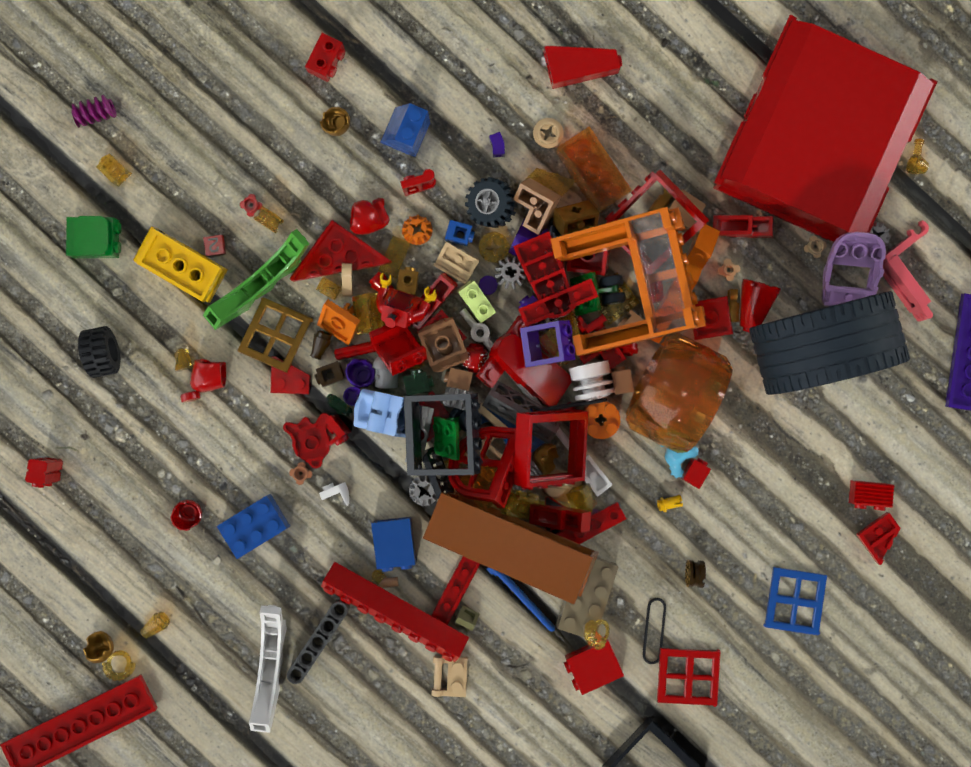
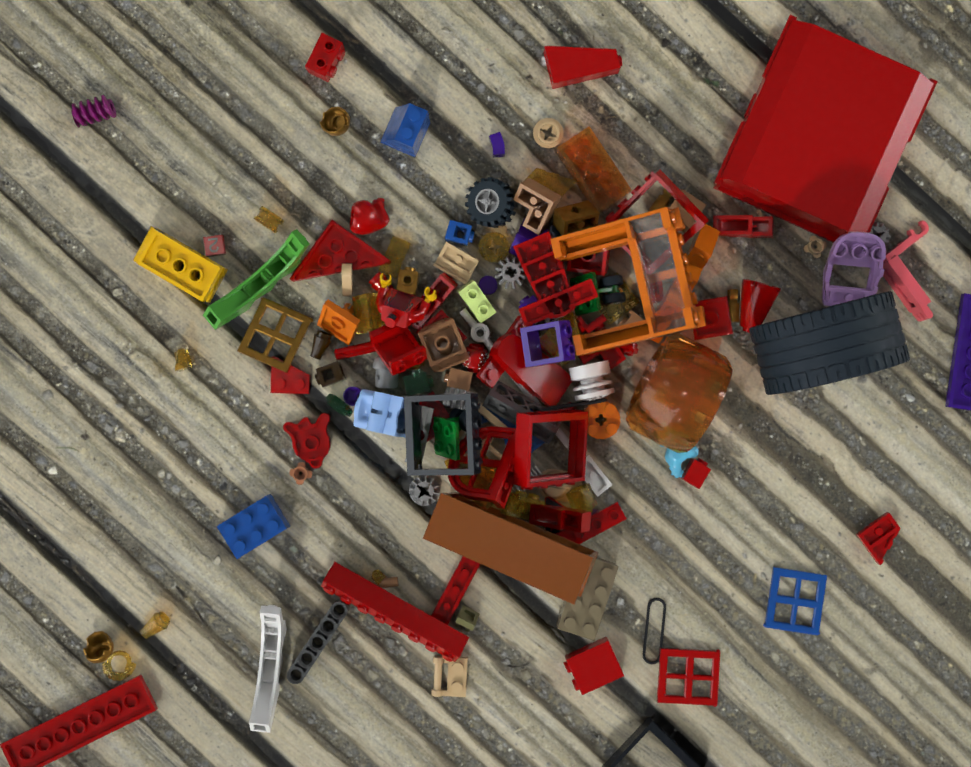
red brick [25,457,63,488] -> none
green brick [66,216,122,258] -> none
black tyre [78,326,121,378] -> none
clear yellow brick [96,153,132,187] -> none
red hair [170,500,202,531] -> none
red tile [180,391,201,403] -> none
red piece [190,359,226,393] -> none
red plate [240,194,263,217] -> none
clear yellow slope [316,277,341,300] -> none
white plate [319,482,349,506] -> none
red bracket [325,414,351,446] -> none
dark purple hair [345,358,376,388] -> none
blue brick [371,517,416,572] -> none
red plate [400,169,436,196] -> none
orange gear [402,215,433,245] -> none
black beam [423,447,455,499] -> none
blue piece [486,567,555,632] -> none
pearl gold hair [533,443,559,475] -> none
clear yellow piece [584,619,610,650] -> none
medium nougat brick [609,366,634,395] -> none
yellow pin [657,495,683,512] -> none
dark brown wheel [685,560,706,588] -> none
tan plate [717,258,740,281] -> none
red brick [849,480,895,511] -> none
clear yellow bar [906,138,929,174] -> none

